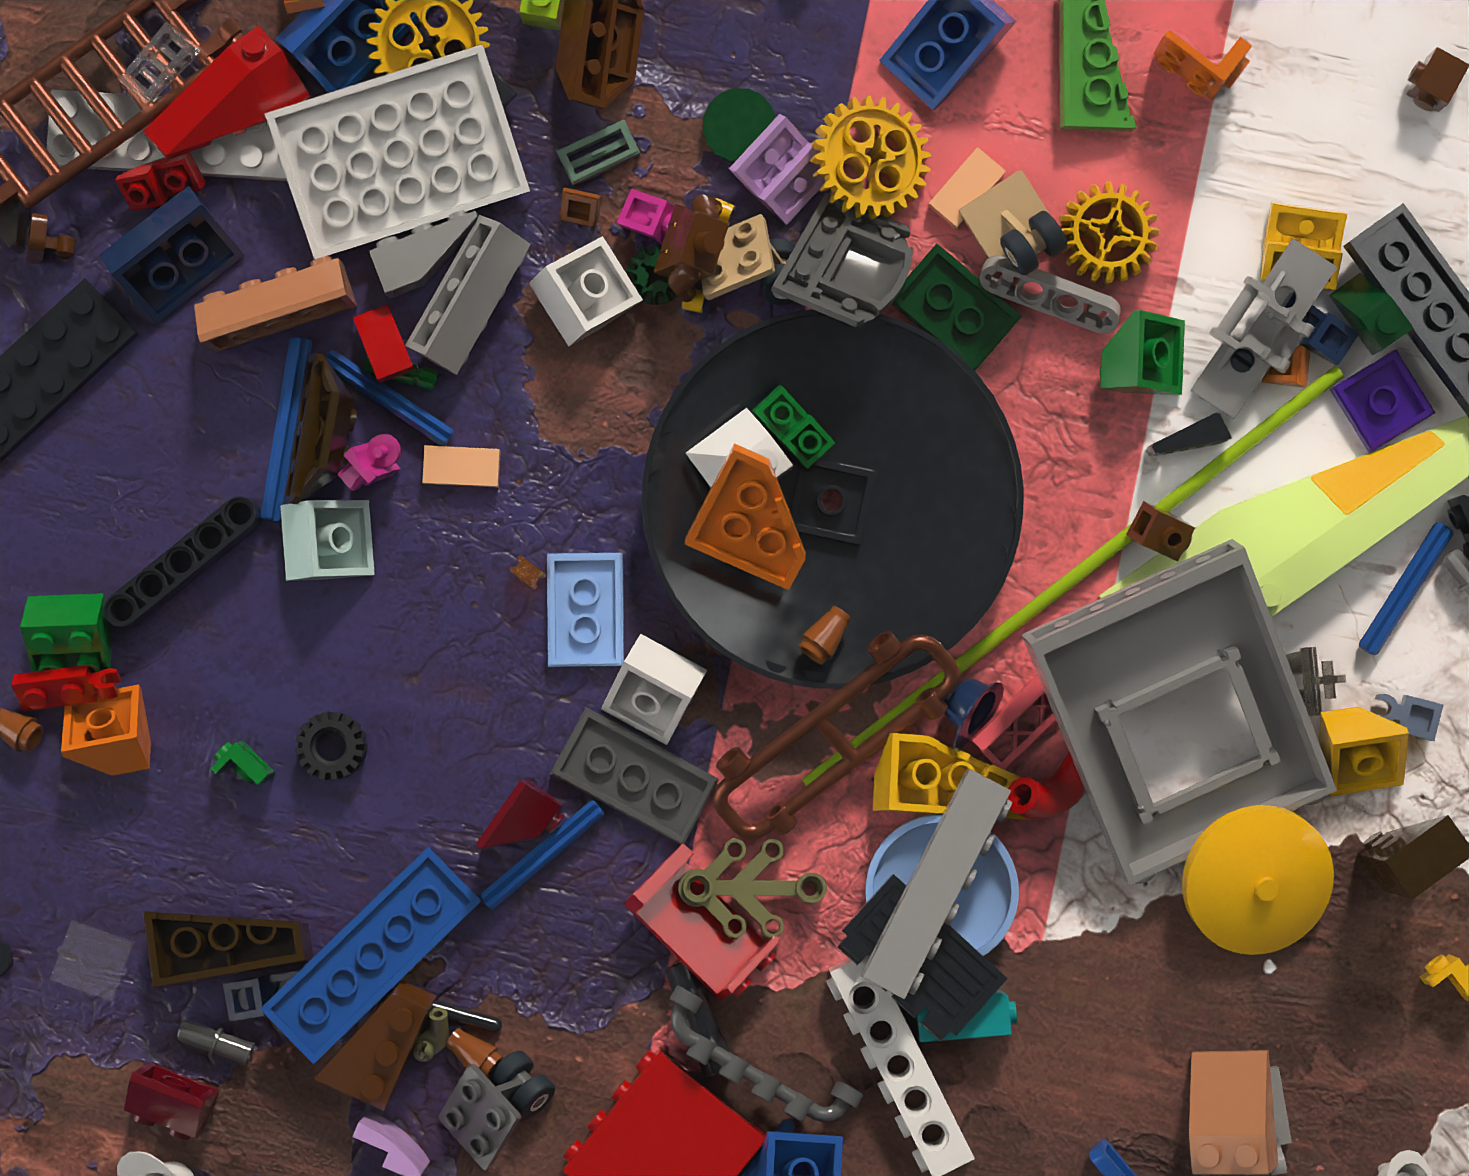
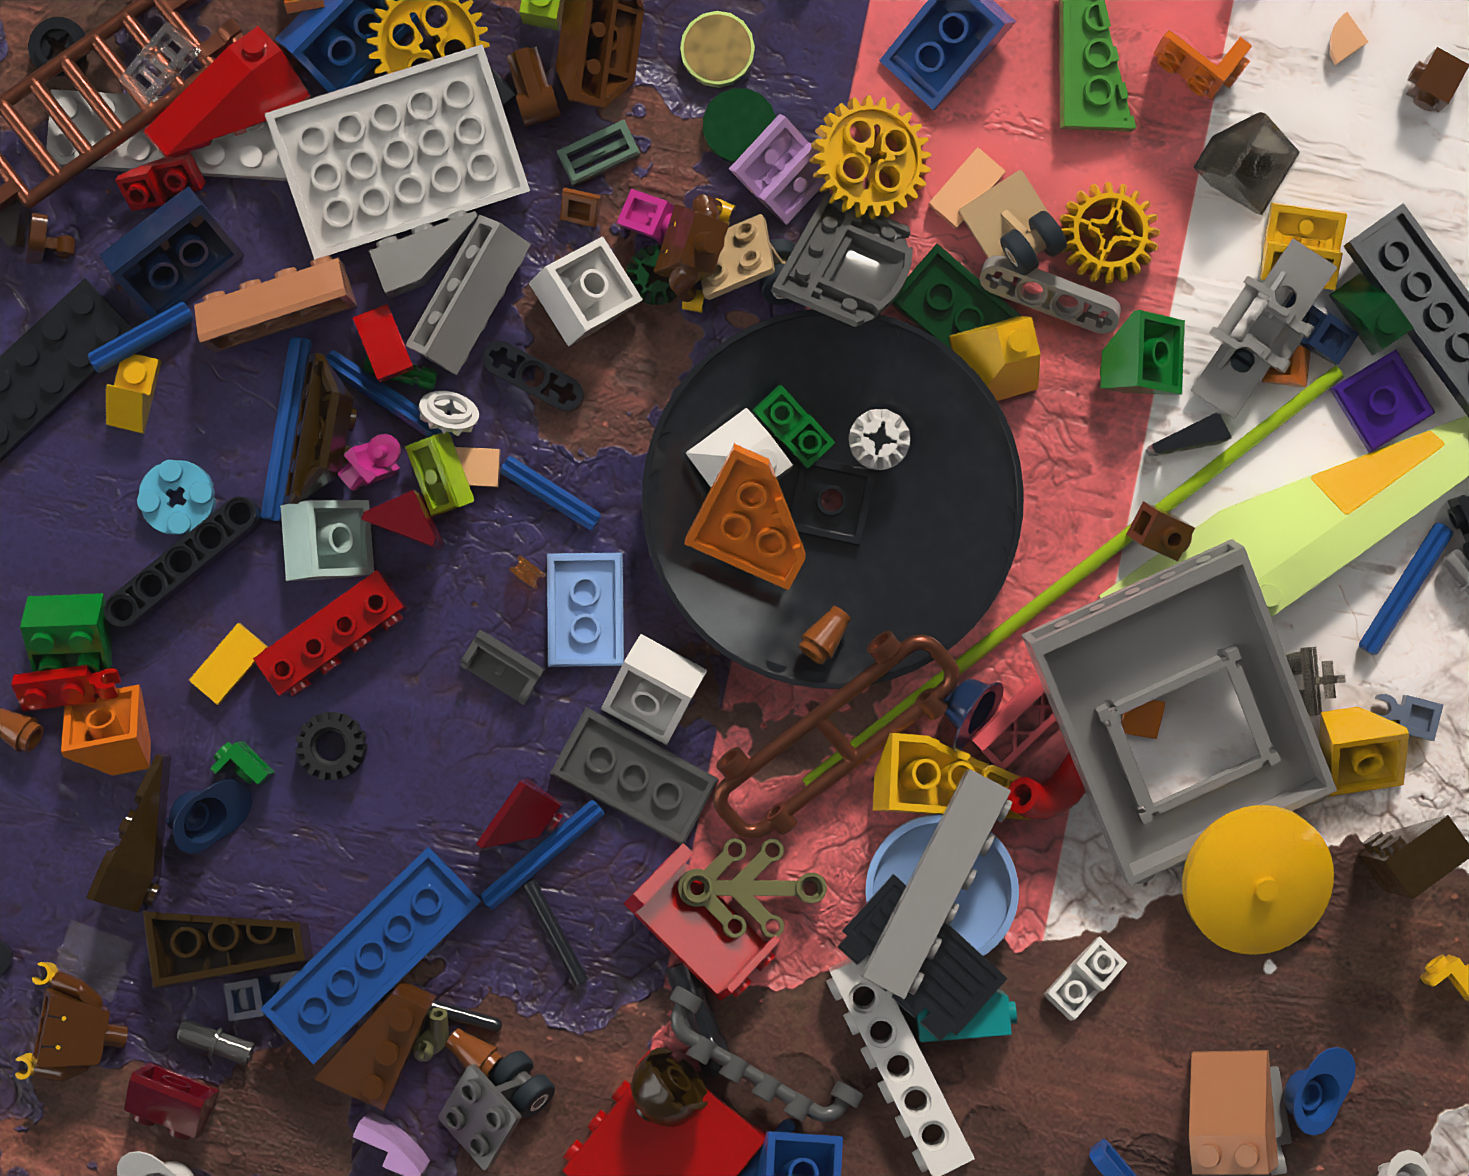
none -> reddish brown torso [15,962,128,1082]
none -> black gear [28,17,90,78]
none -> dark brown wedge [86,753,171,913]
none -> blue axle [88,302,193,373]
none -> yellow slope [106,354,162,434]
none -> medium azure plate [137,460,216,535]
none -> dark blue piece [166,780,252,854]
none -> yellow tile [189,623,268,705]
none -> red brick [253,570,408,697]
none -> dark red slope [361,490,444,551]
none -> lime slope [405,431,474,517]
none -> white gear [418,391,479,436]
none -> dark grey hinge [460,630,547,705]
none -> black beam [483,341,584,412]
none -> blue axle [500,456,601,530]
none -> reddish brown piece [506,47,561,128]
none -> black bar [522,879,588,986]
none -> dark brown cylinder [631,1047,708,1127]
none -> pearl gold tile [680,11,755,88]
none -> white gear [849,409,910,470]
none -> yellow slope [948,316,1041,401]
none -> white slope [1043,937,1127,1021]
none -> orange slope [1120,700,1166,739]
none -> clear smoke slope [1193,112,1300,215]
none -> blue piece [1284,1047,1356,1136]
none -> light nougat tile [1329,12,1369,66]

